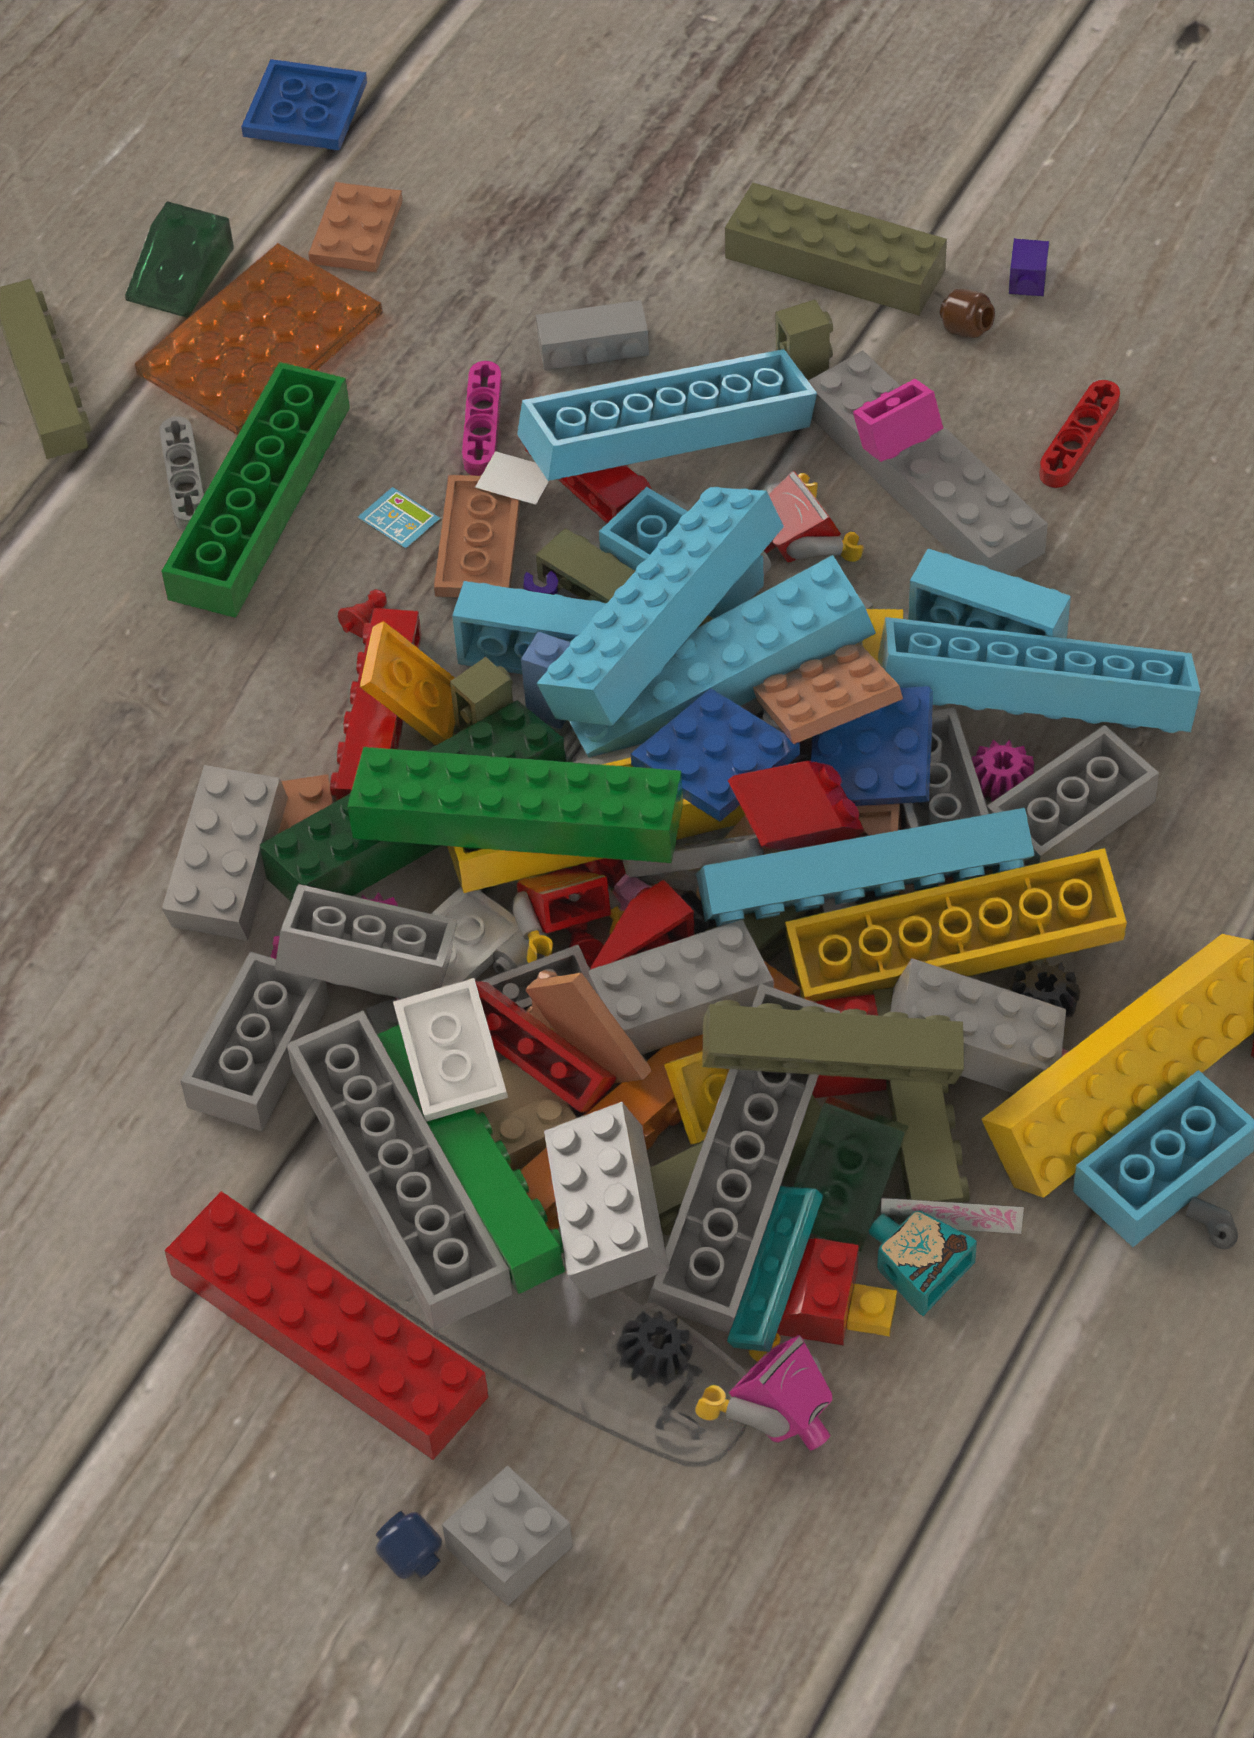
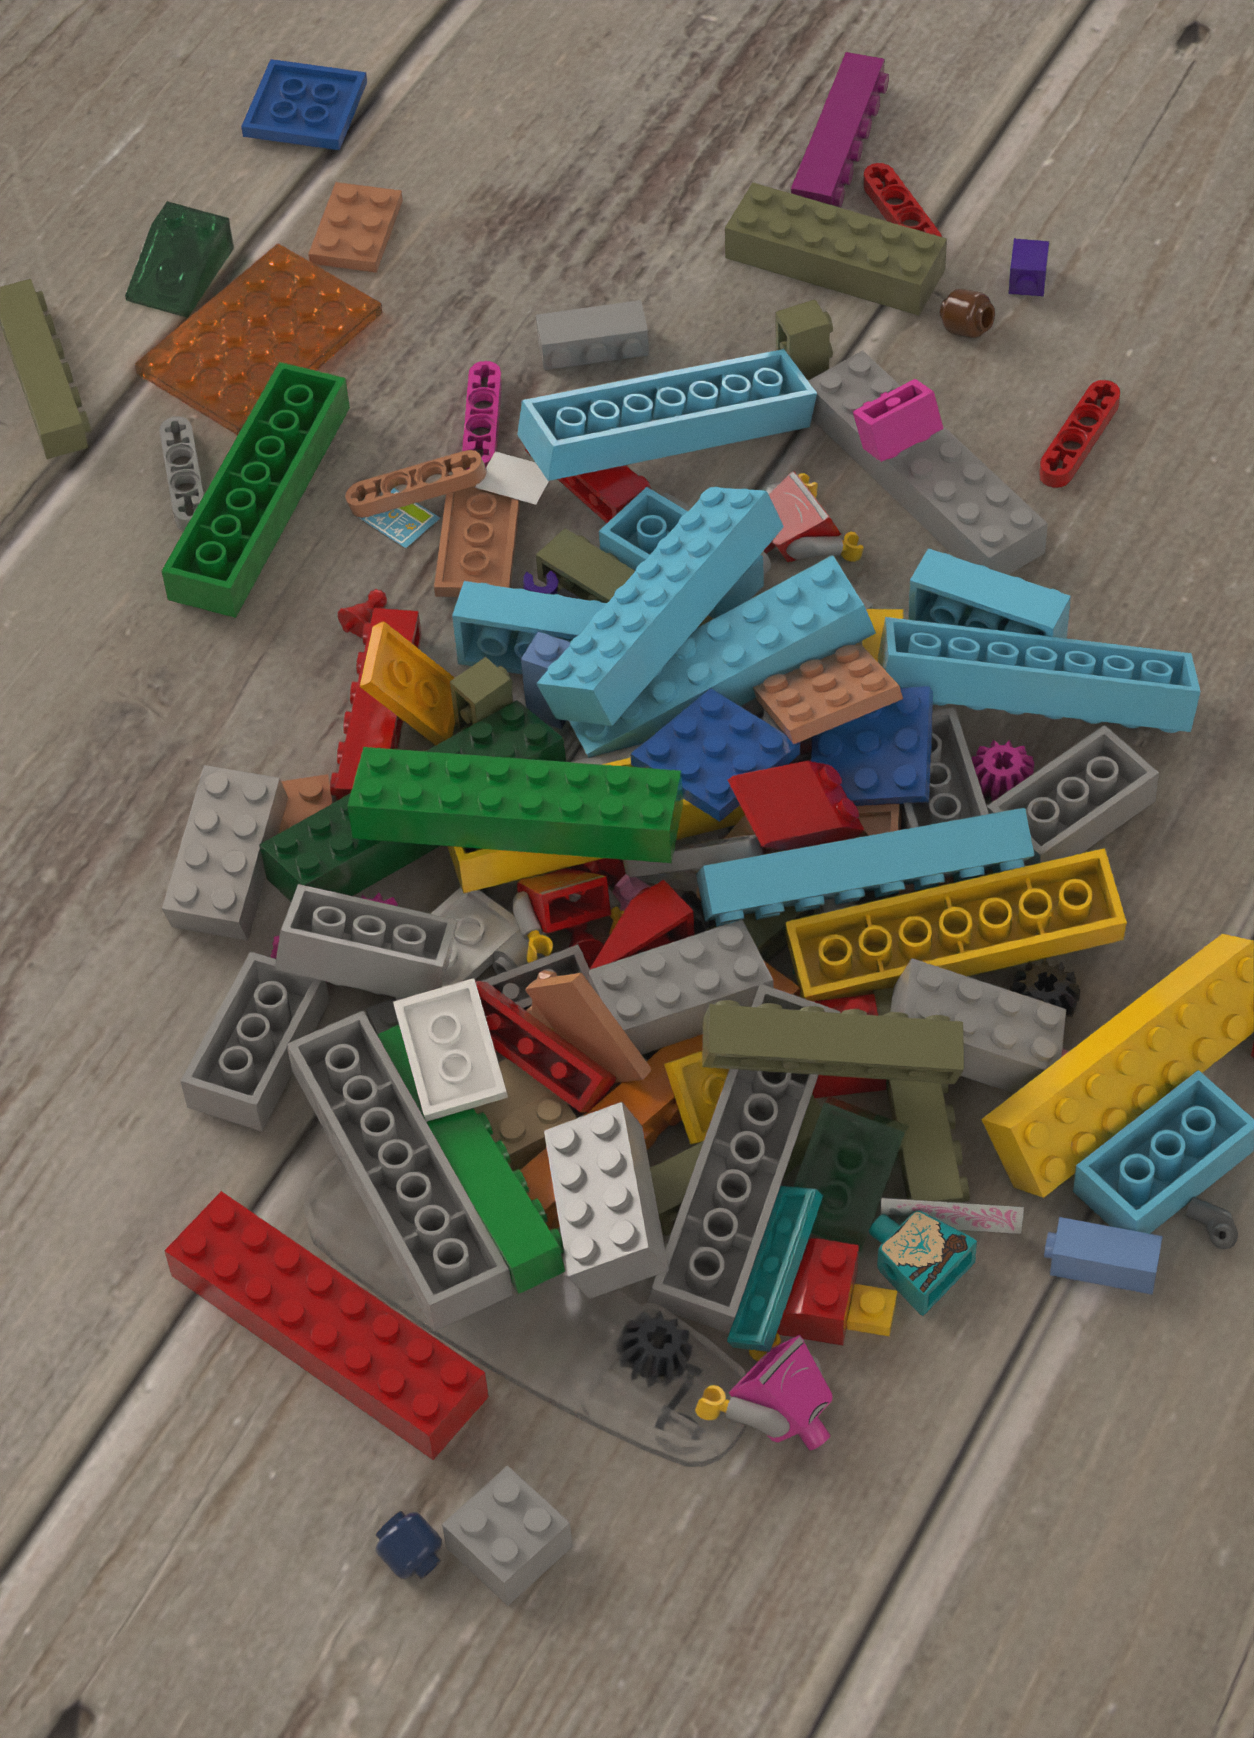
none -> nougat beam [345,450,487,518]
none -> magenta brick [791,52,889,208]
none -> red beam [863,163,942,237]
none -> medium blue brick [1044,1217,1163,1295]

